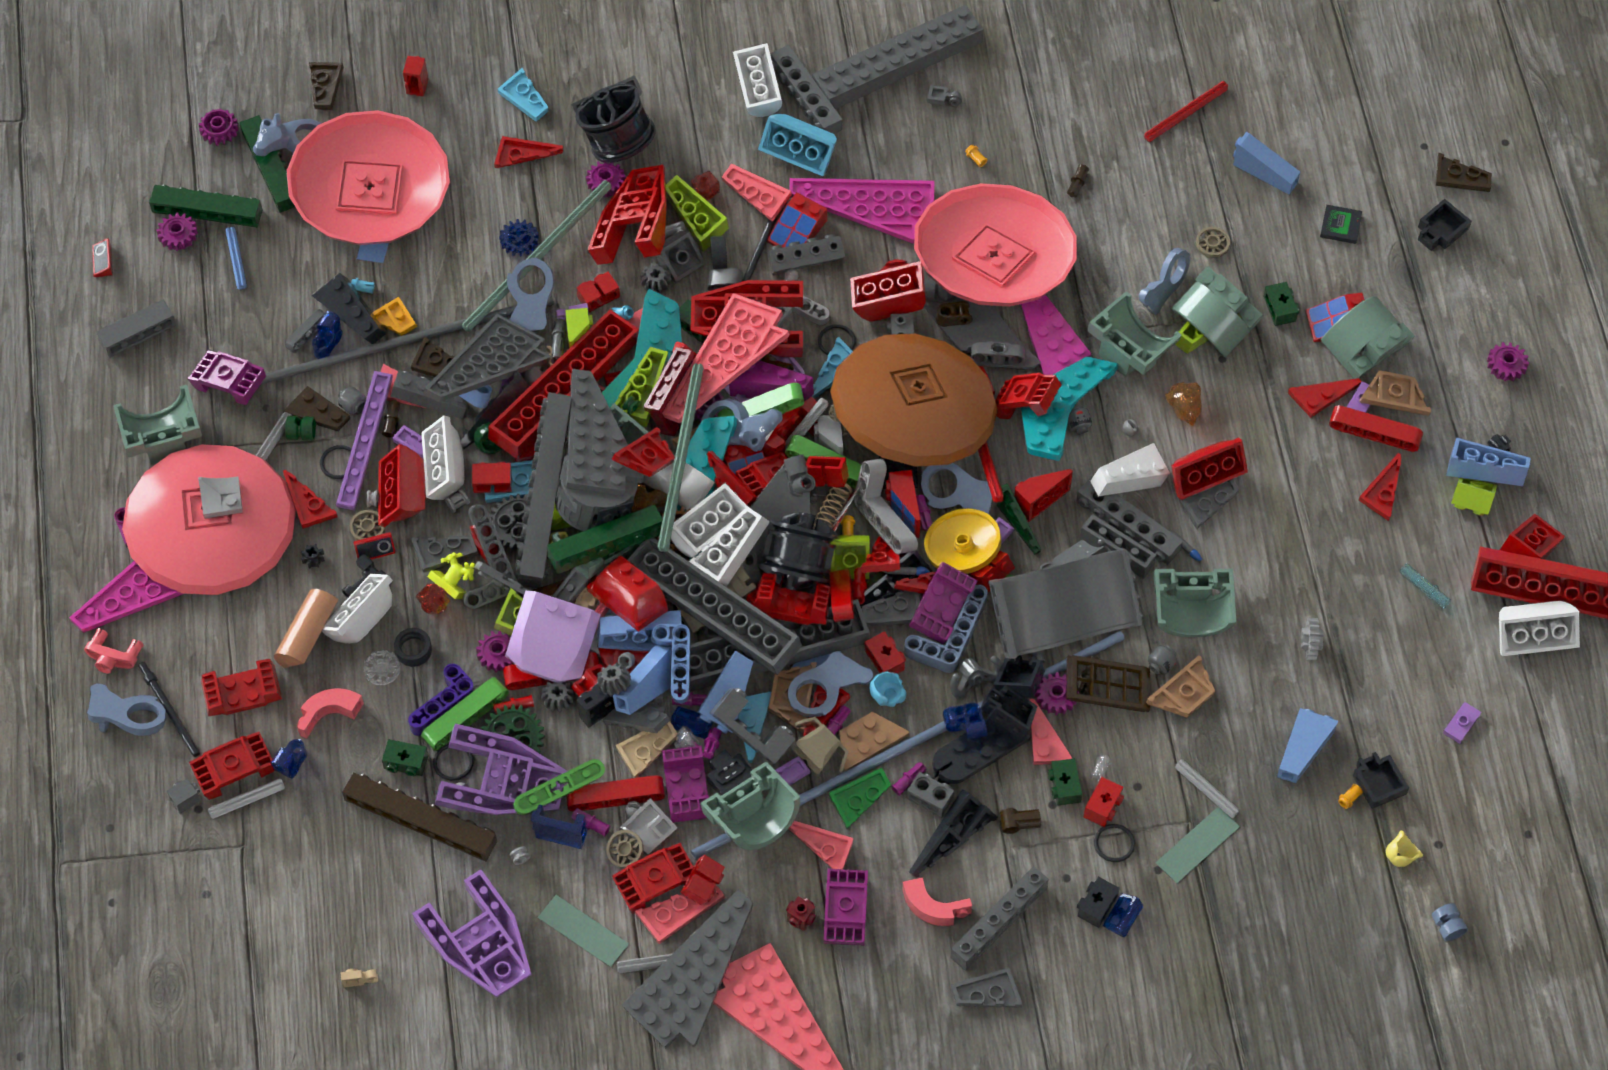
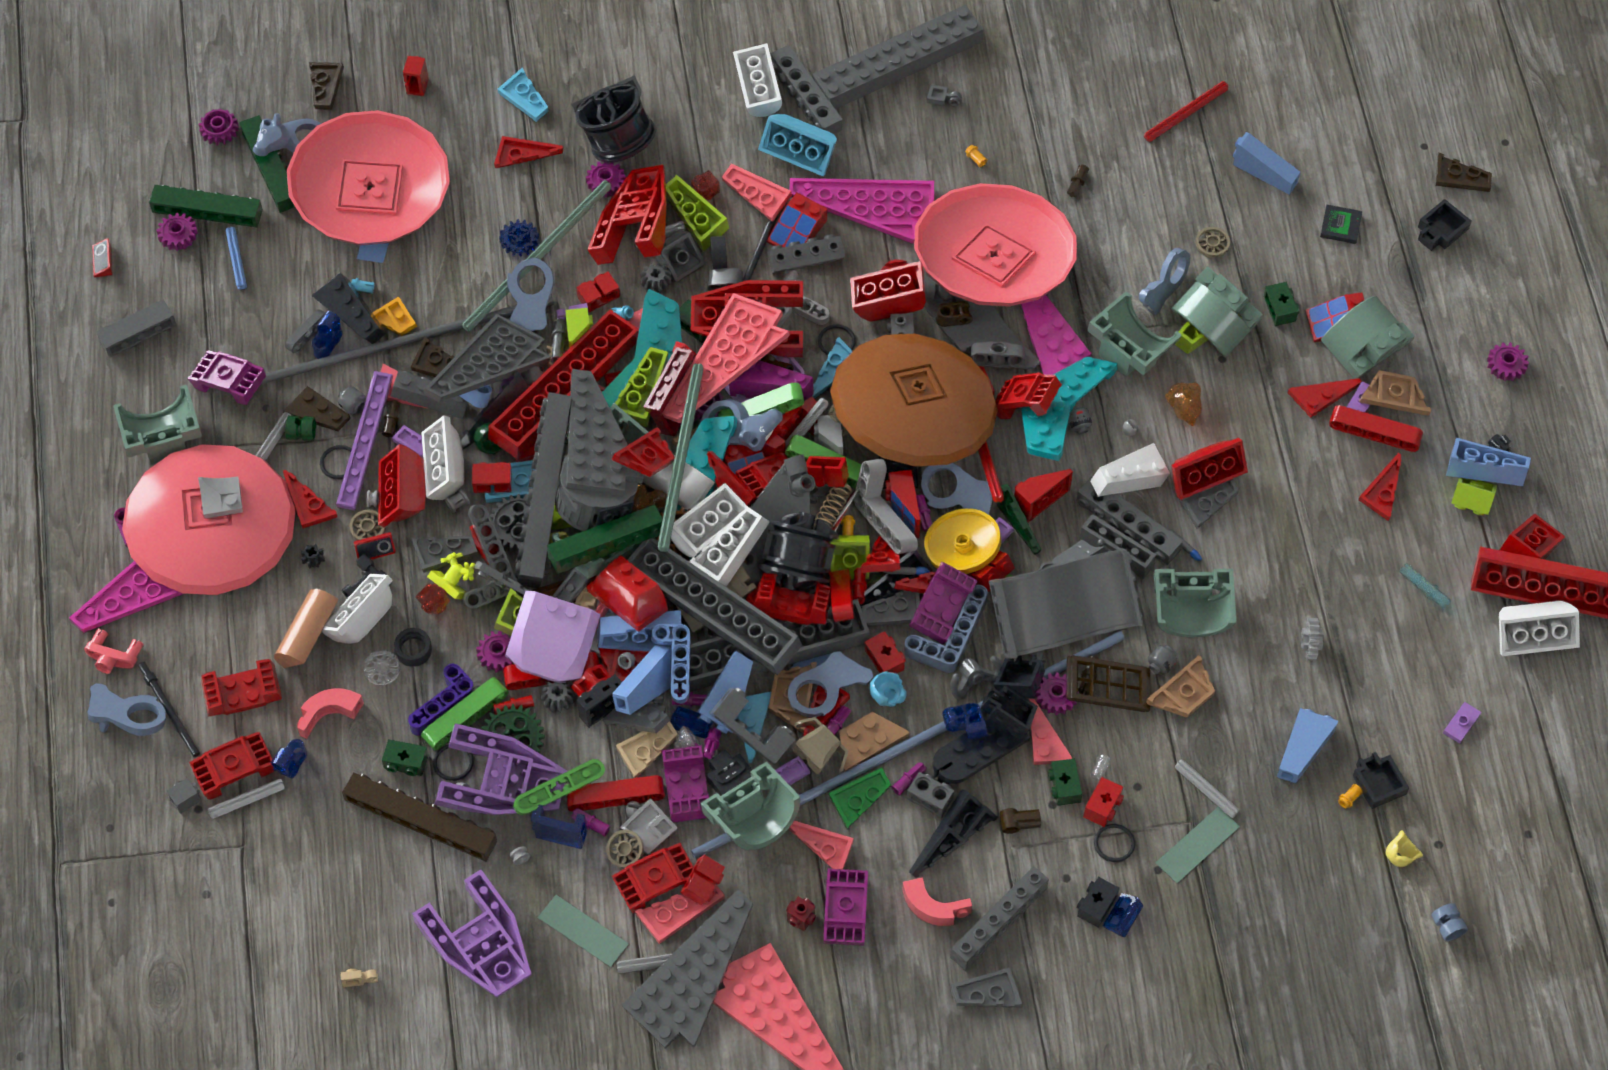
dark grey gear [597,663,631,697] -> none
dark green bush [622,396,640,415] -> none

